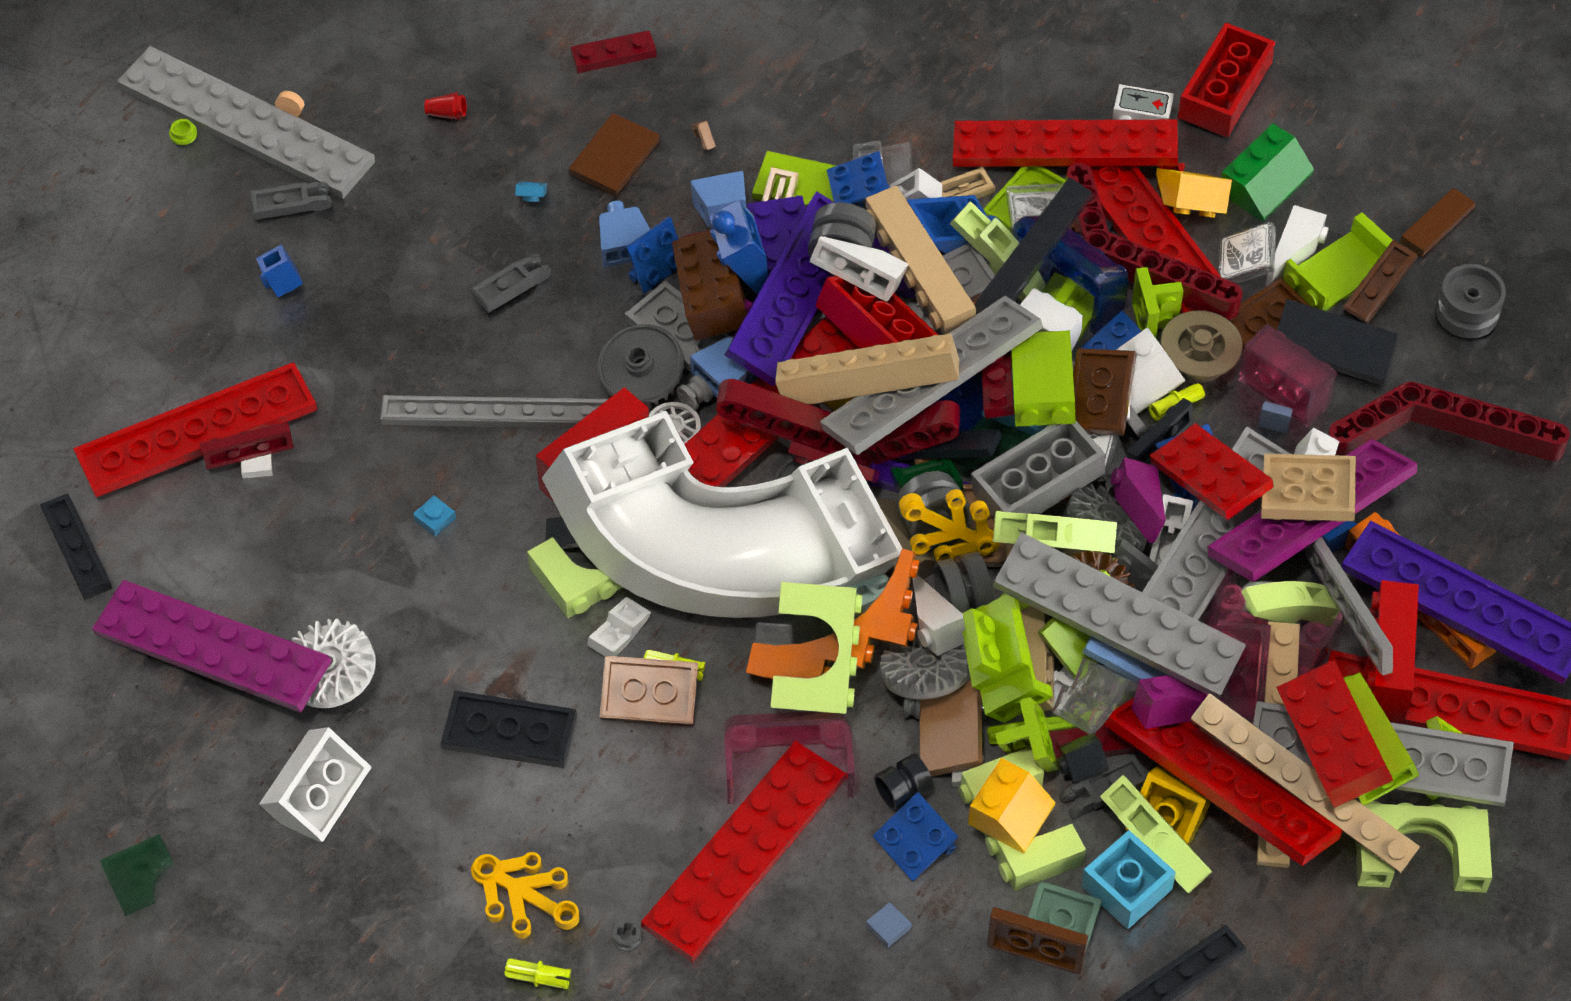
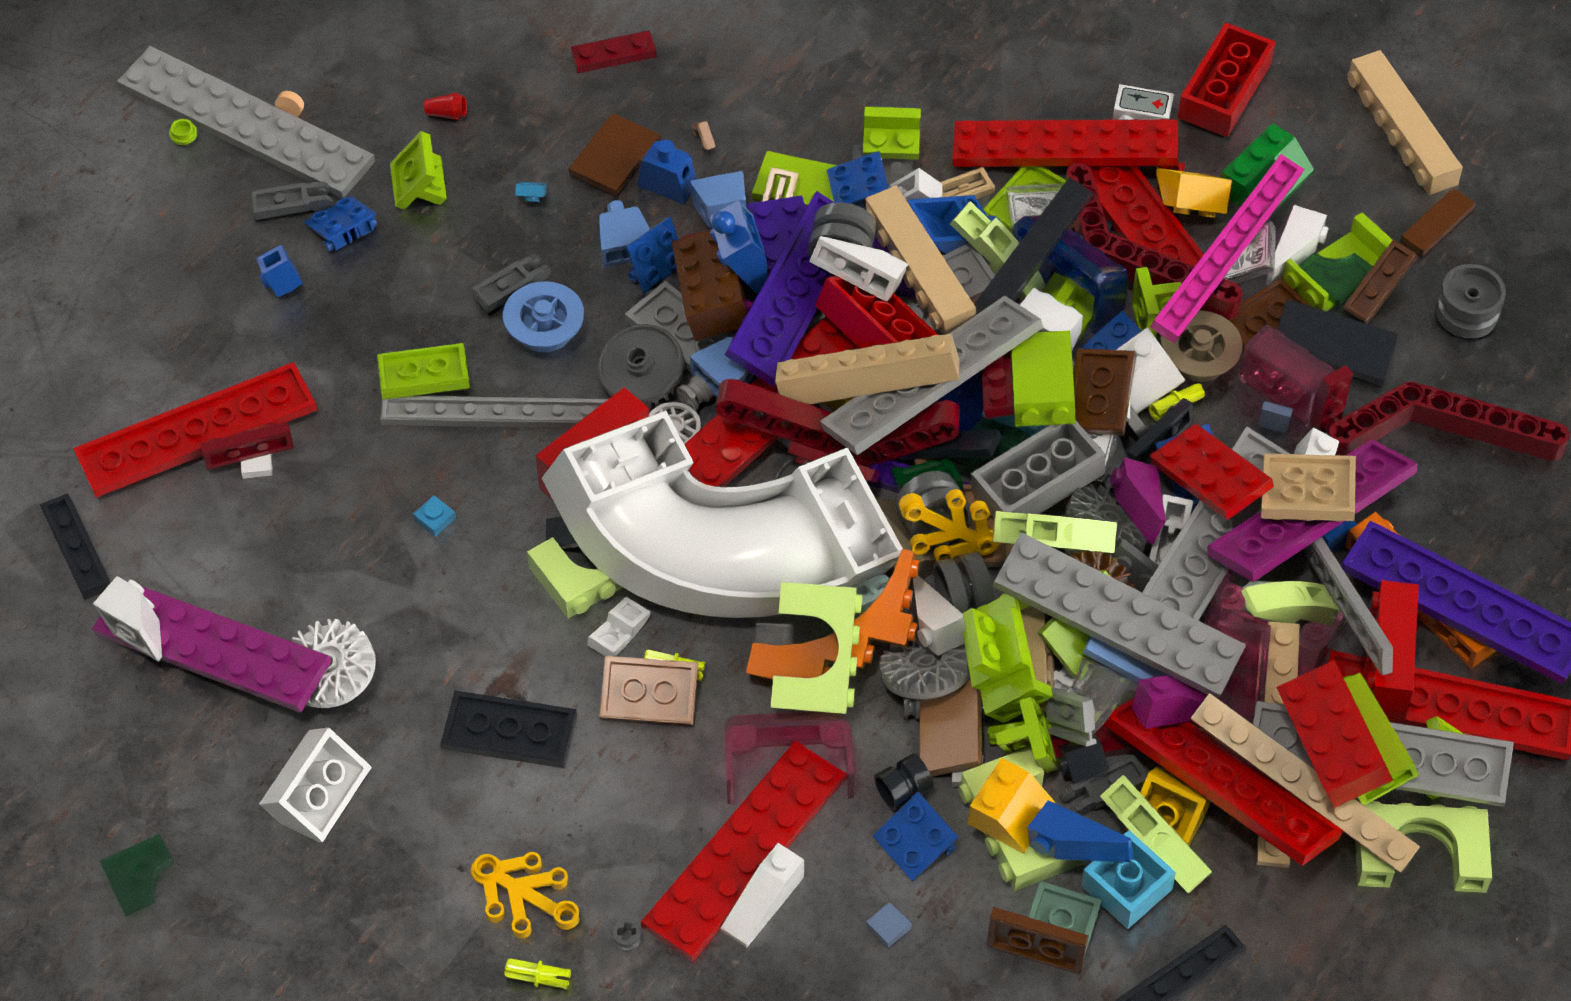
none -> white slope [93,576,162,662]
none -> blue hinge [304,196,378,252]
none -> lime tile [377,343,470,400]
none -> lime bracket [390,131,447,210]
none -> medium blue wheel [503,281,584,352]
none -> blue torso [637,140,696,205]
none -> white slope [721,843,804,948]
none -> lime bracket [863,107,921,160]
none -> blue slope [1027,800,1133,862]
none -> light grey plate [1045,687,1096,747]
none -> dark pink plate [1150,154,1305,343]
none -> clear green tile [1298,252,1373,307]
none -> dark red plate [1310,365,1353,433]
none -> tan brick [1347,50,1463,195]

